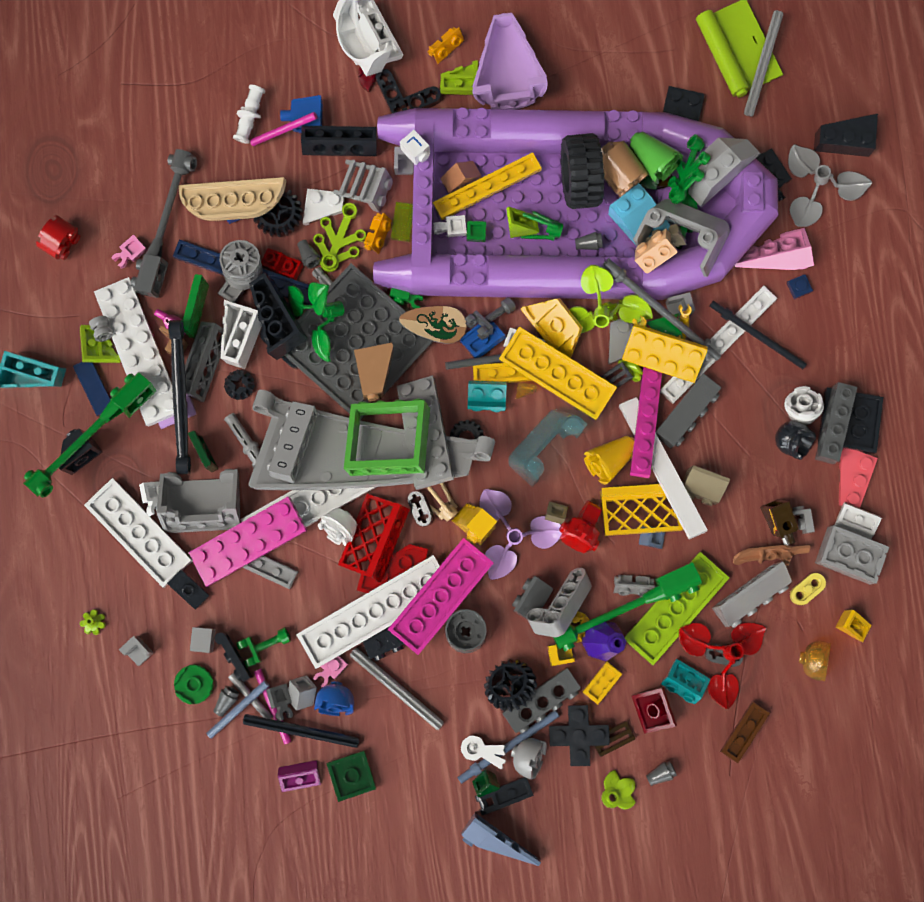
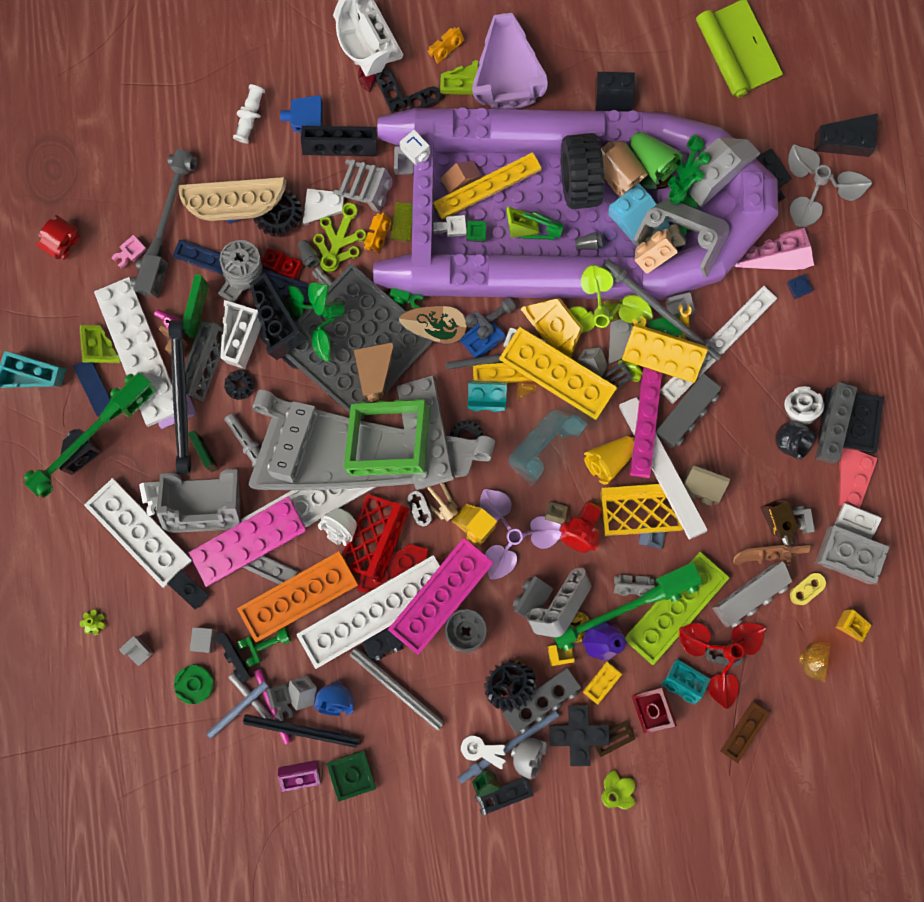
light grey wheel [89,316,114,342] -> none
dark grey cone [213,686,239,717] -> none
dark pink bar [250,112,317,146] -> none
bright pink plate [313,656,348,687] -> none
sand blue wedge [461,813,541,866] -> none
dark grey cone [646,761,677,786] -> none
black plate [663,86,705,121] -> none
black bar [709,300,807,370] -> none
light grey axle [744,10,783,117] -> none
none -> orange plate [237,551,359,643]
none -> light grey panel [578,347,608,377]
none -> black slope [595,72,635,112]

